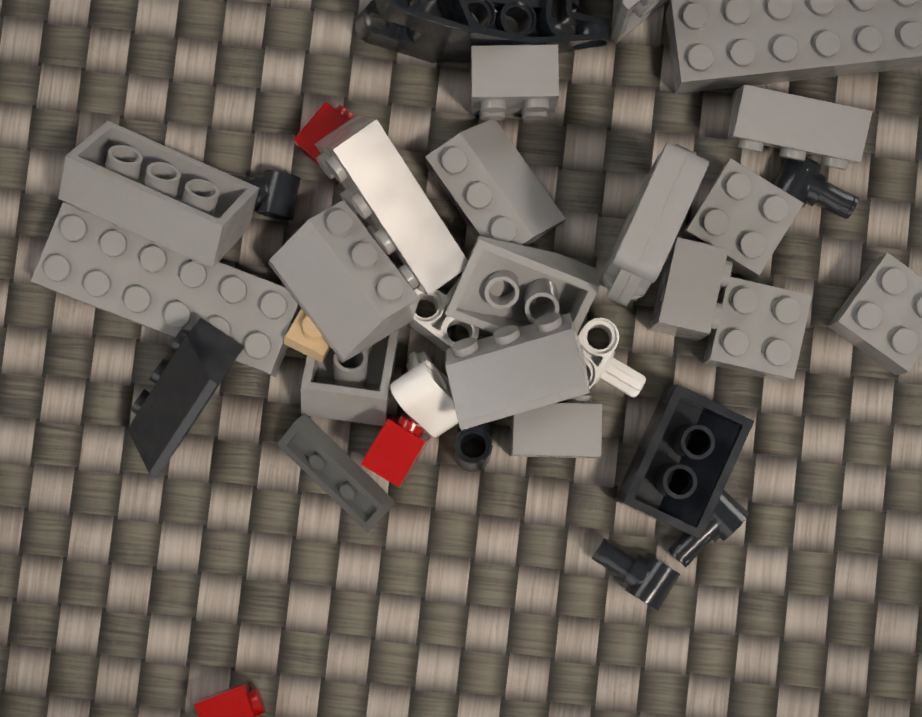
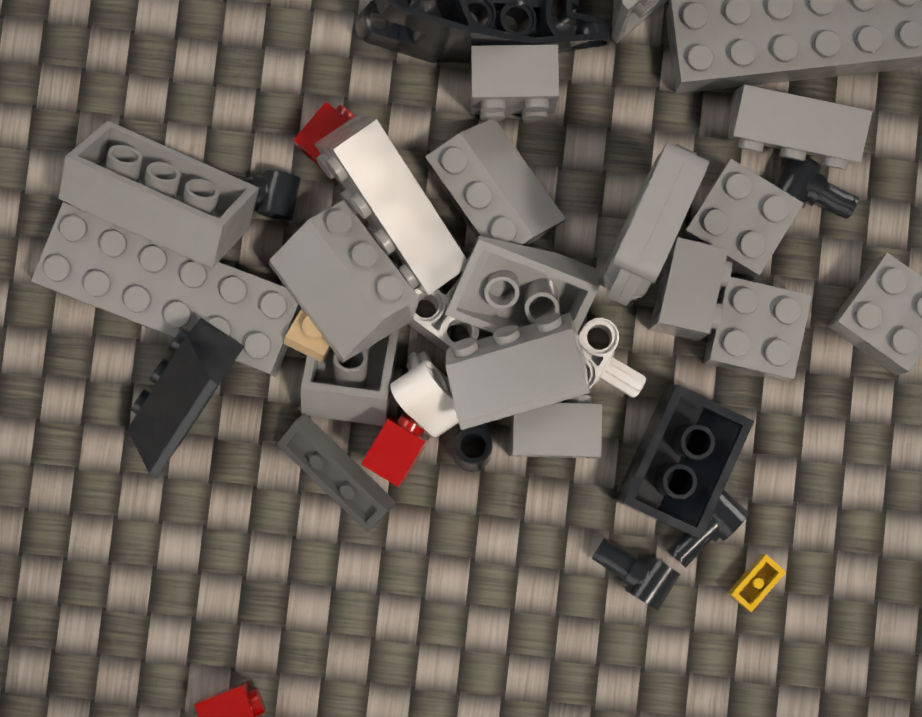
none -> yellow piece [727,553,786,612]

